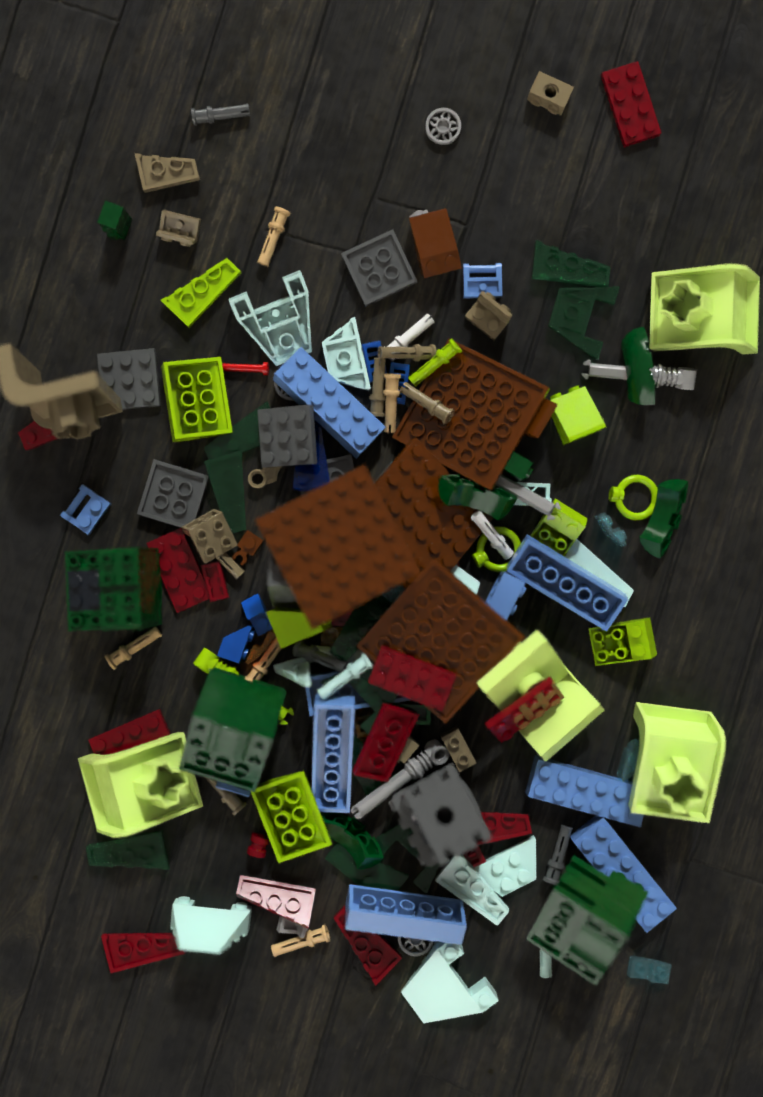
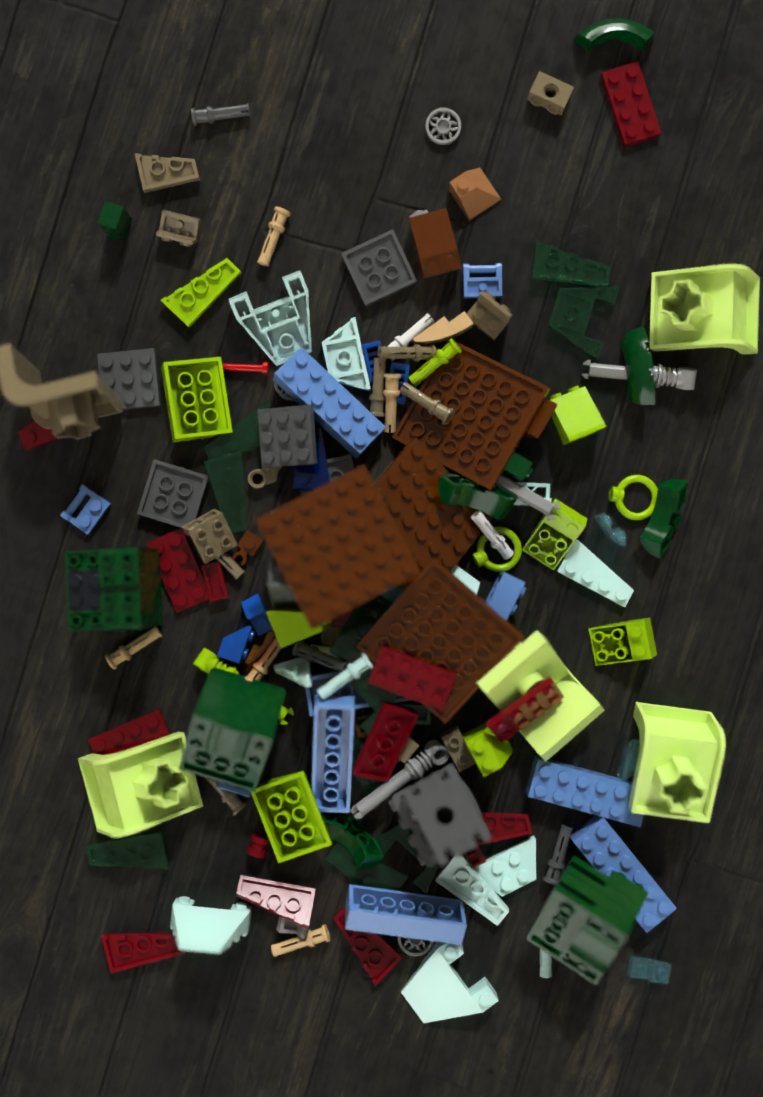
medium blue brick [506,534,628,631] -> none
none -> tan slope [413,311,474,345]
none -> medium nougat slope [448,168,501,221]
none -> lime slope [462,721,514,777]
none -> dark green brick [574,18,656,52]

